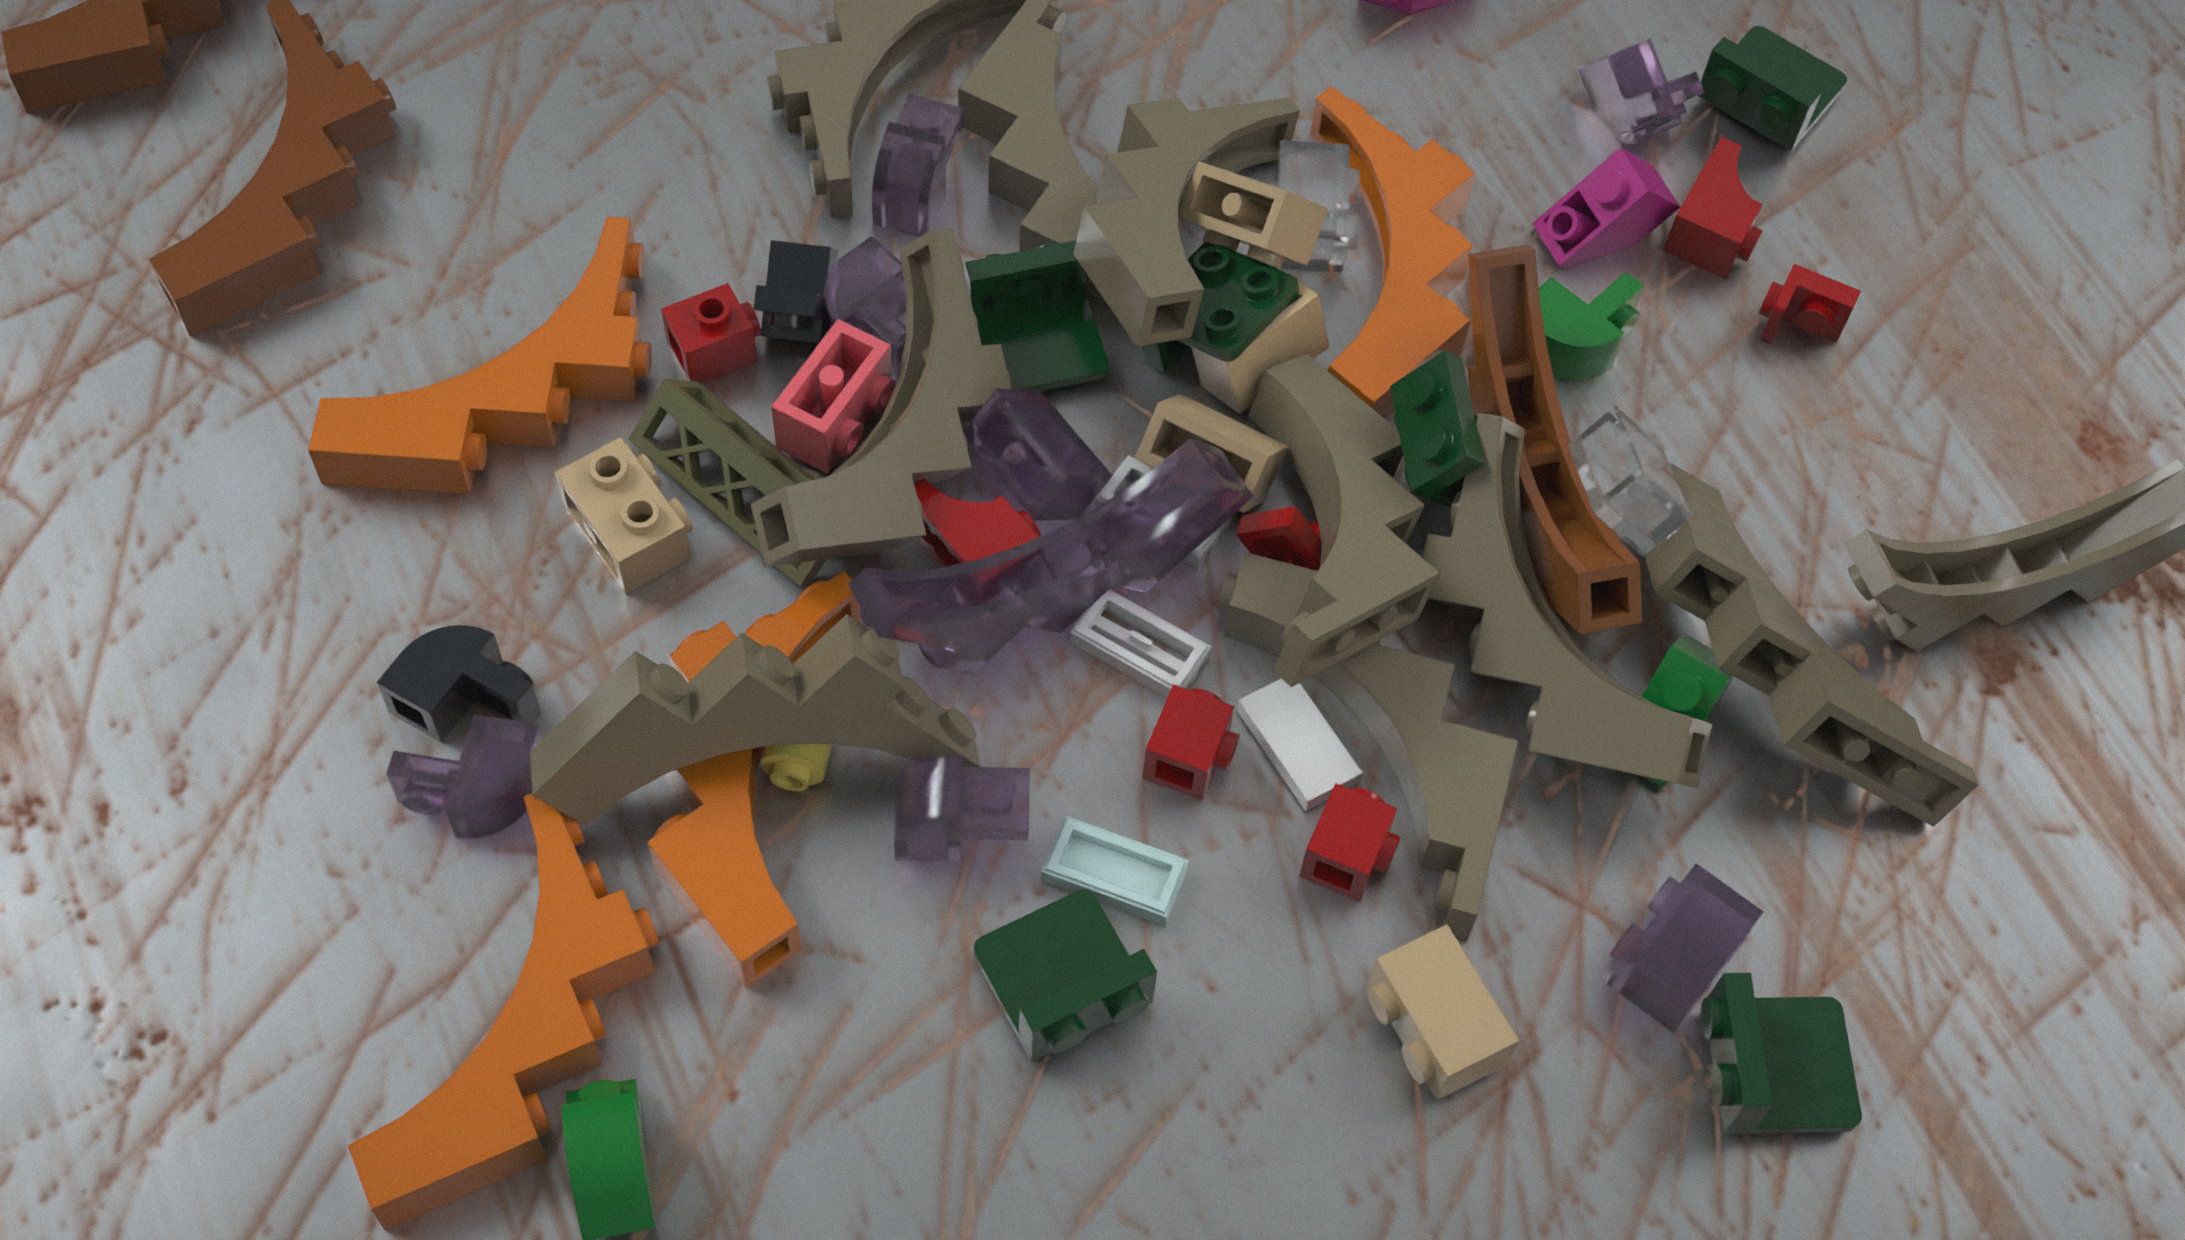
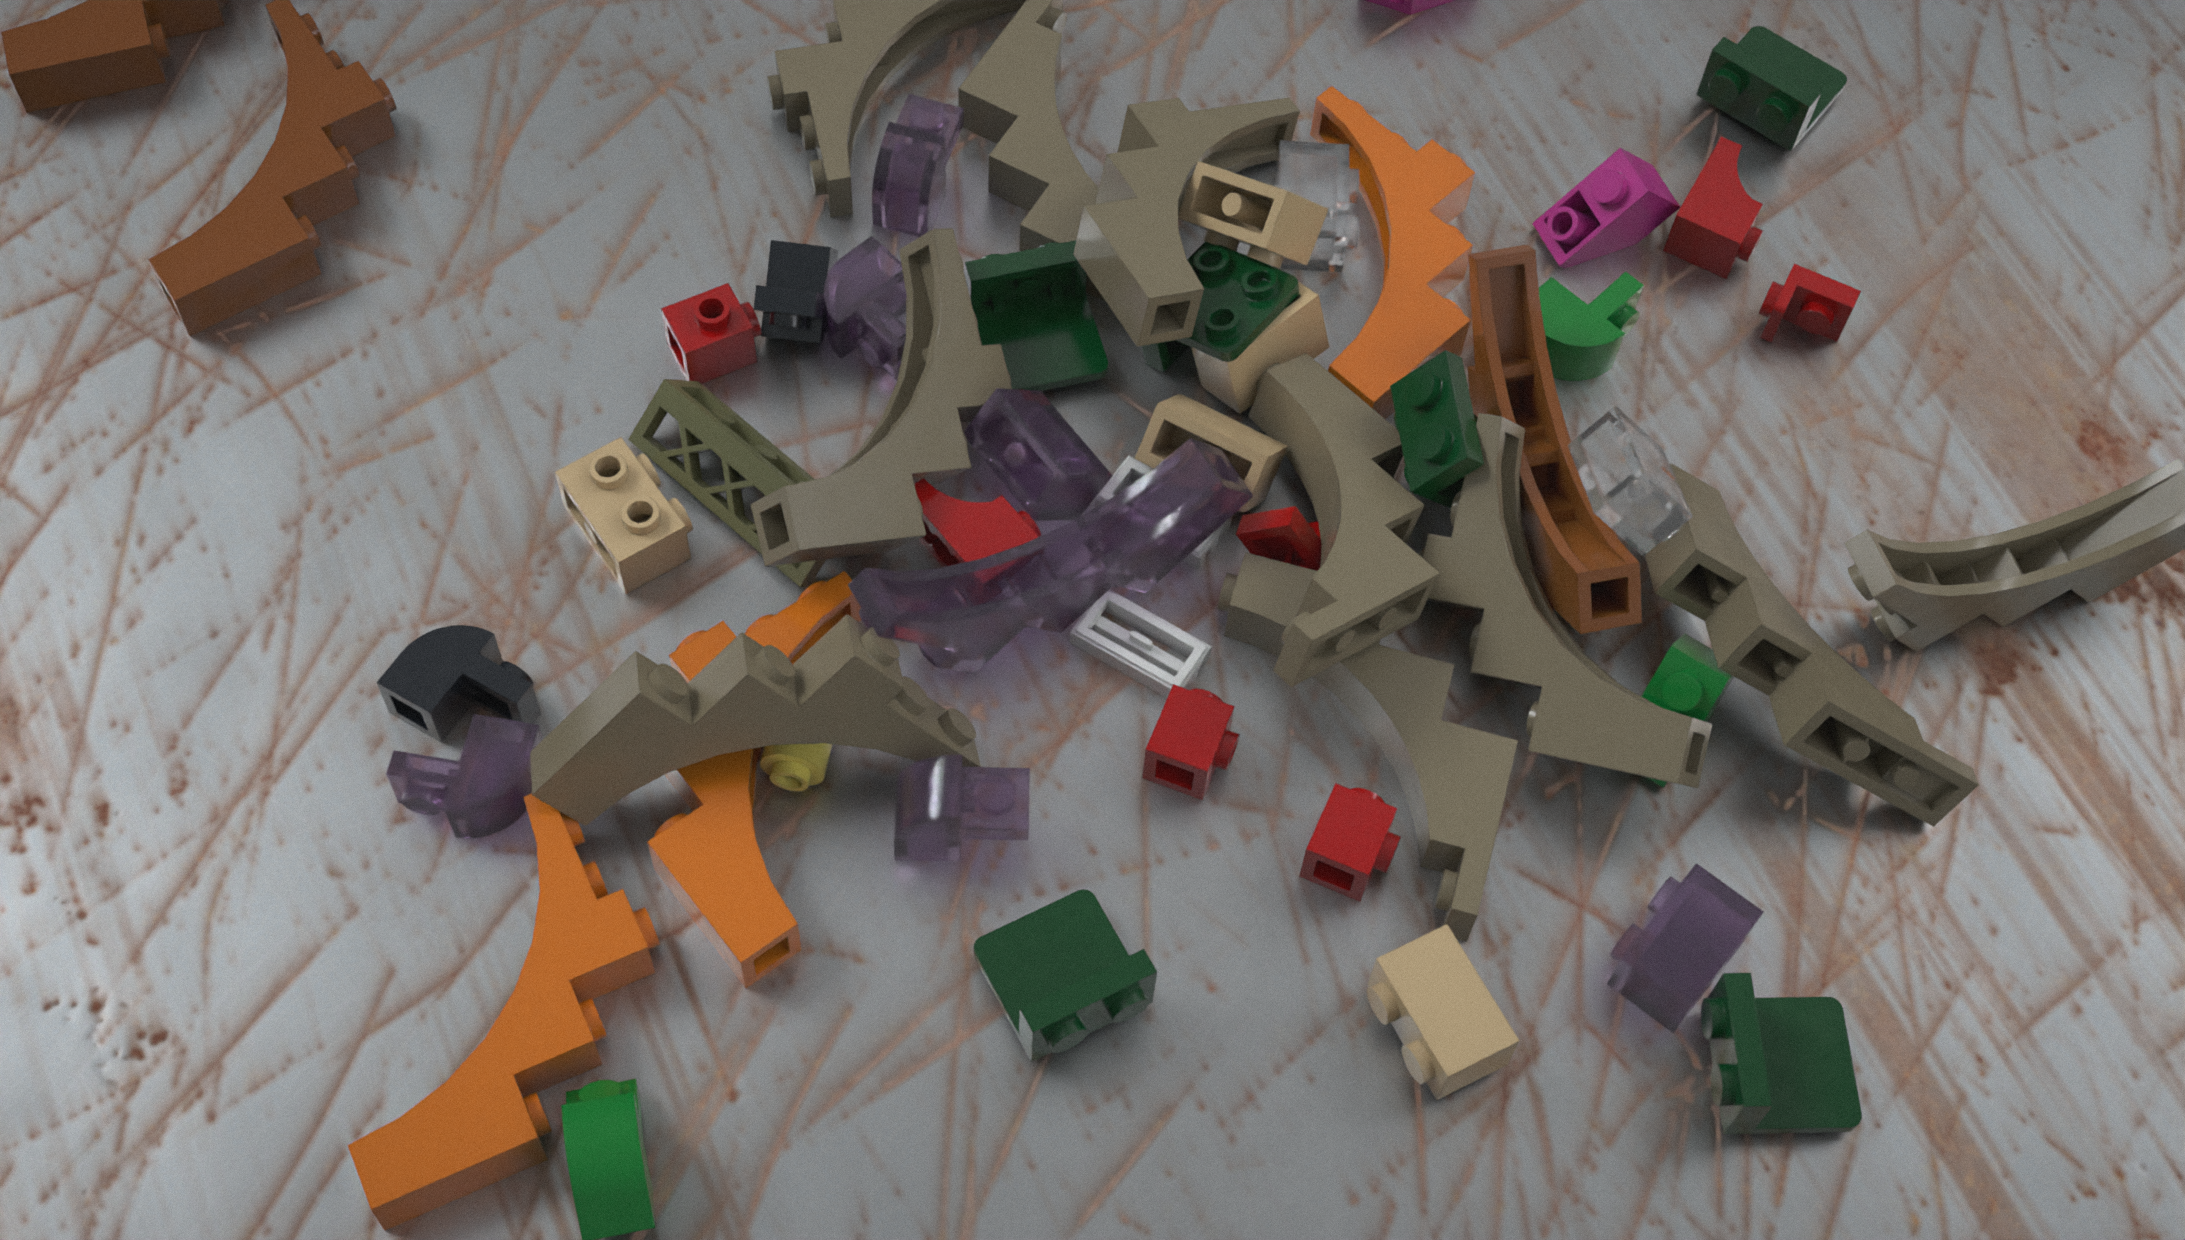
orange arch [308,217,652,494] -> none
coral brick [771,319,896,474] -> none
light aqua tile [1041,815,1189,927] -> none
white tile [1237,678,1363,812] -> none
clear purple brick [1577,38,1705,144] -> none

